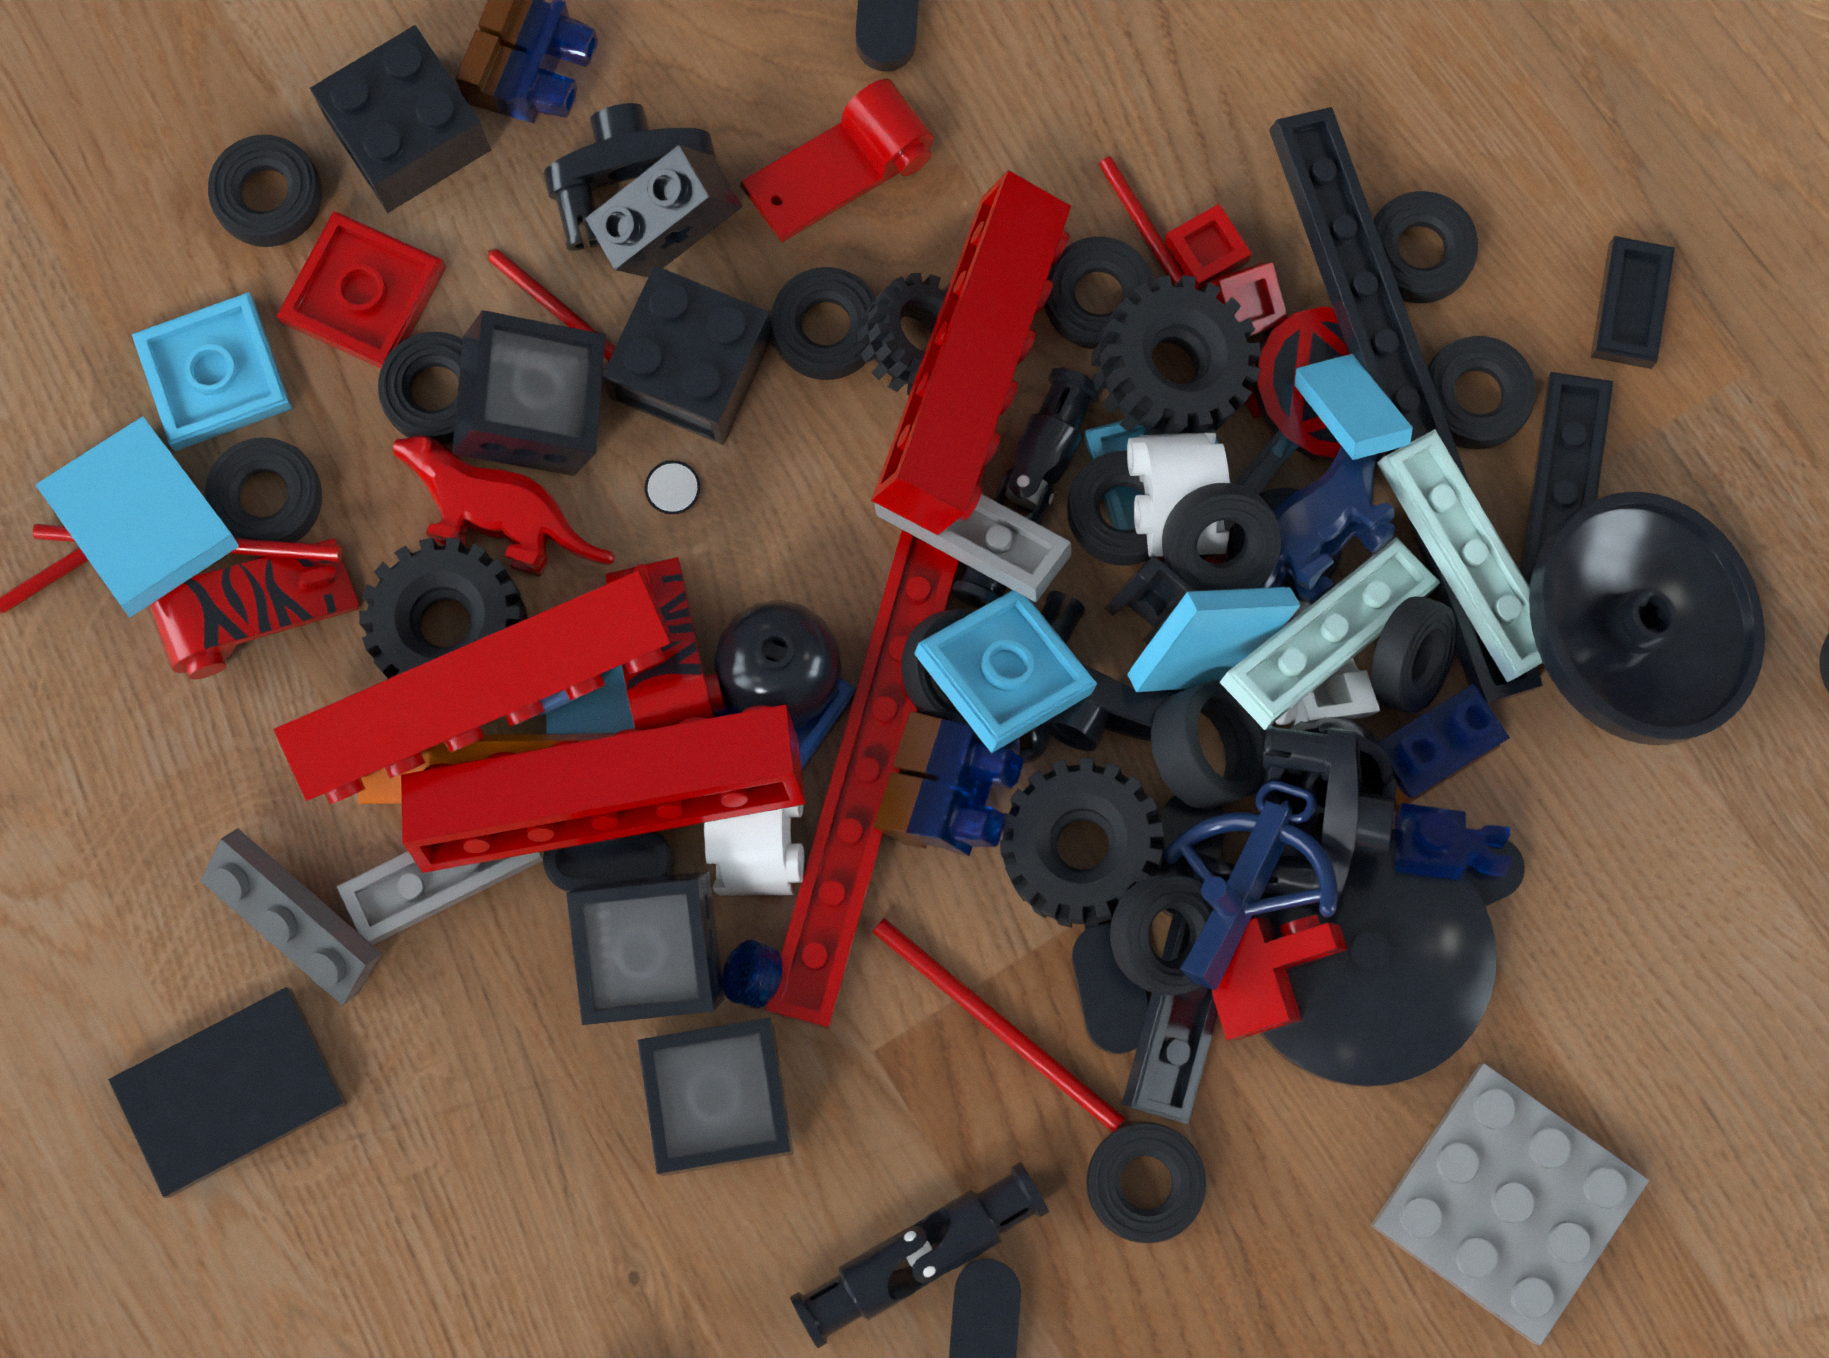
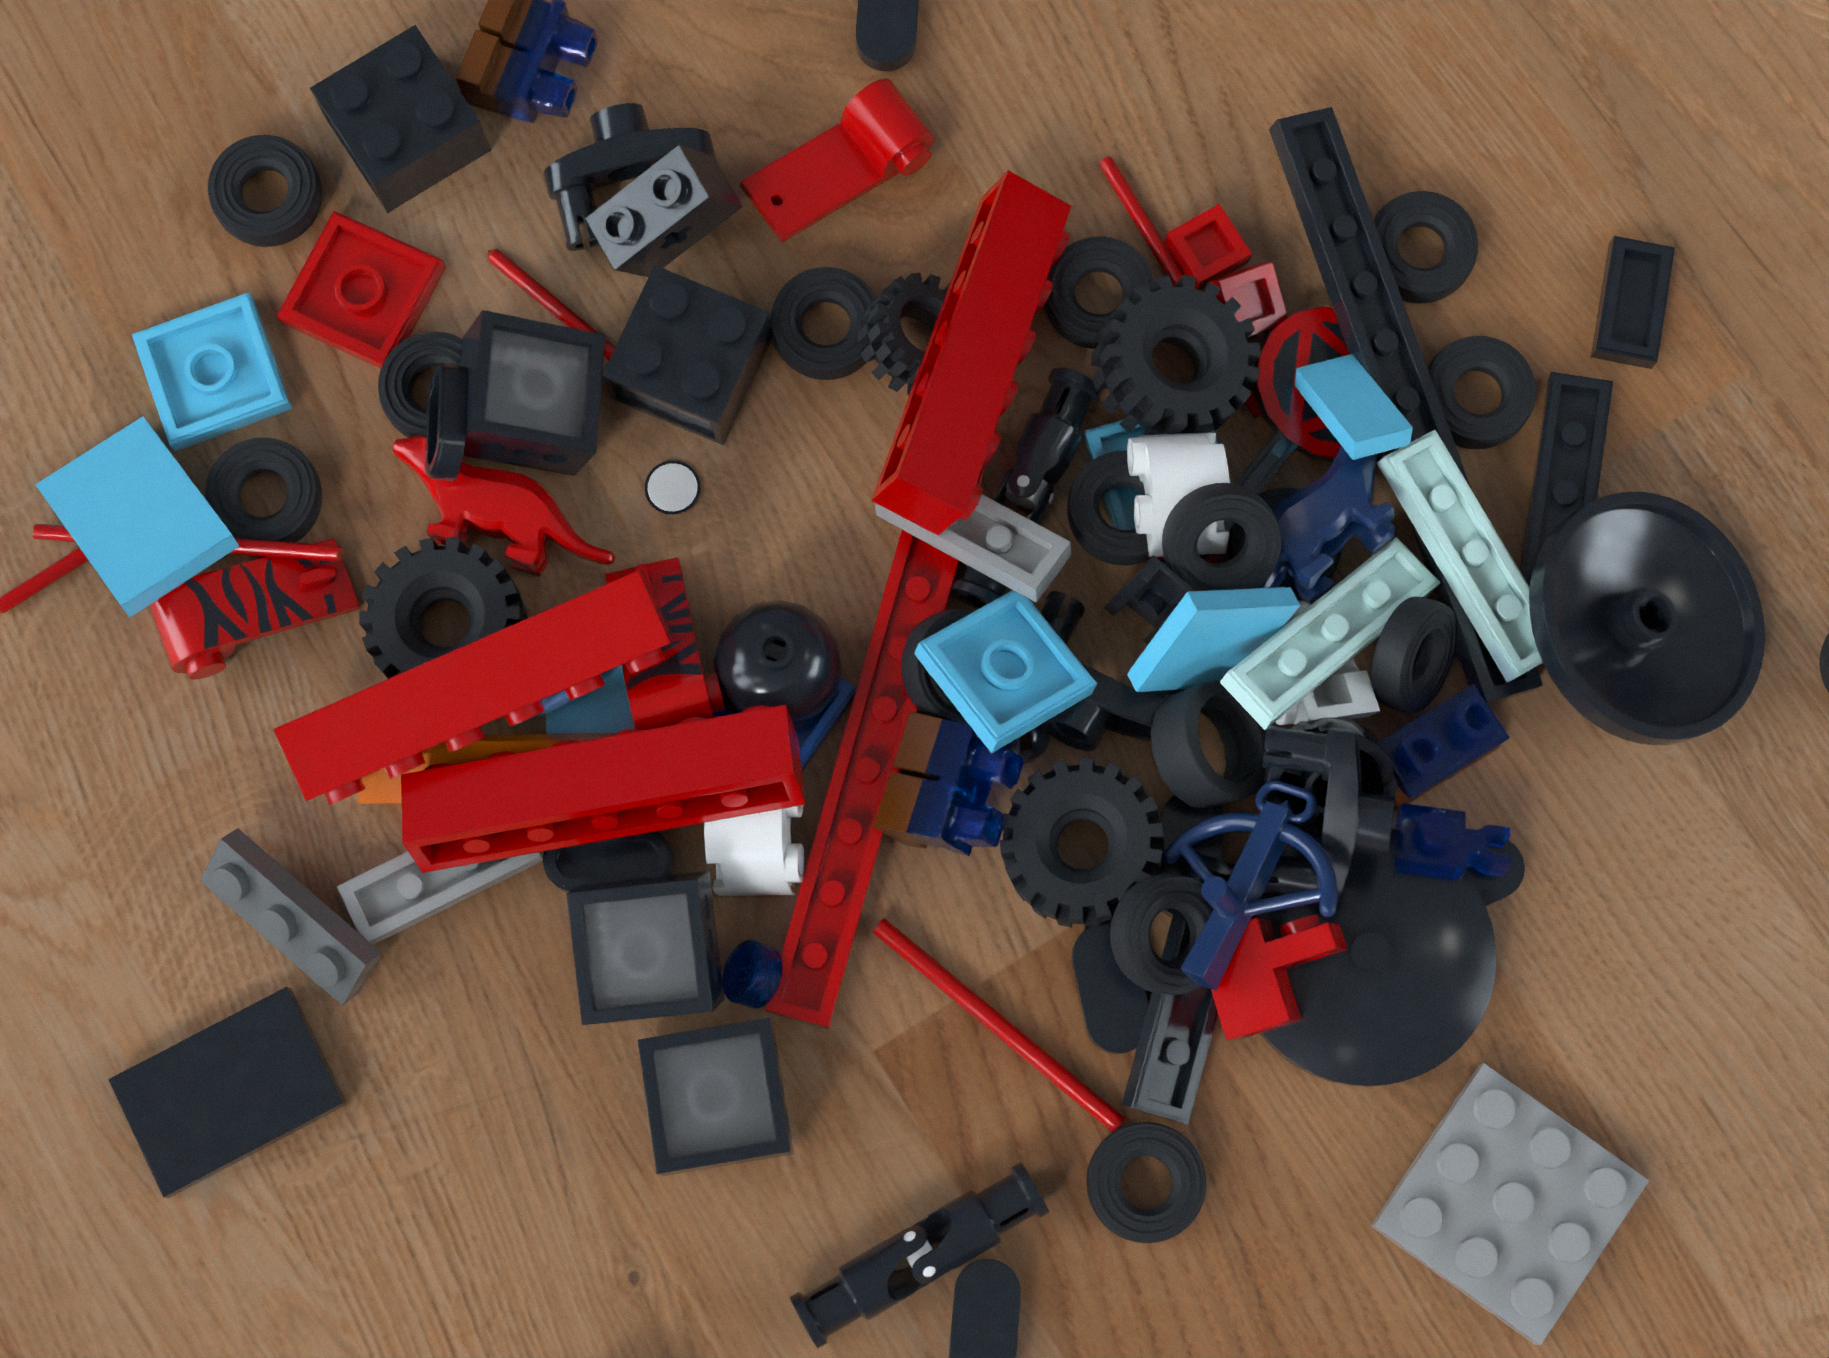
none -> black tile [425,362,468,482]

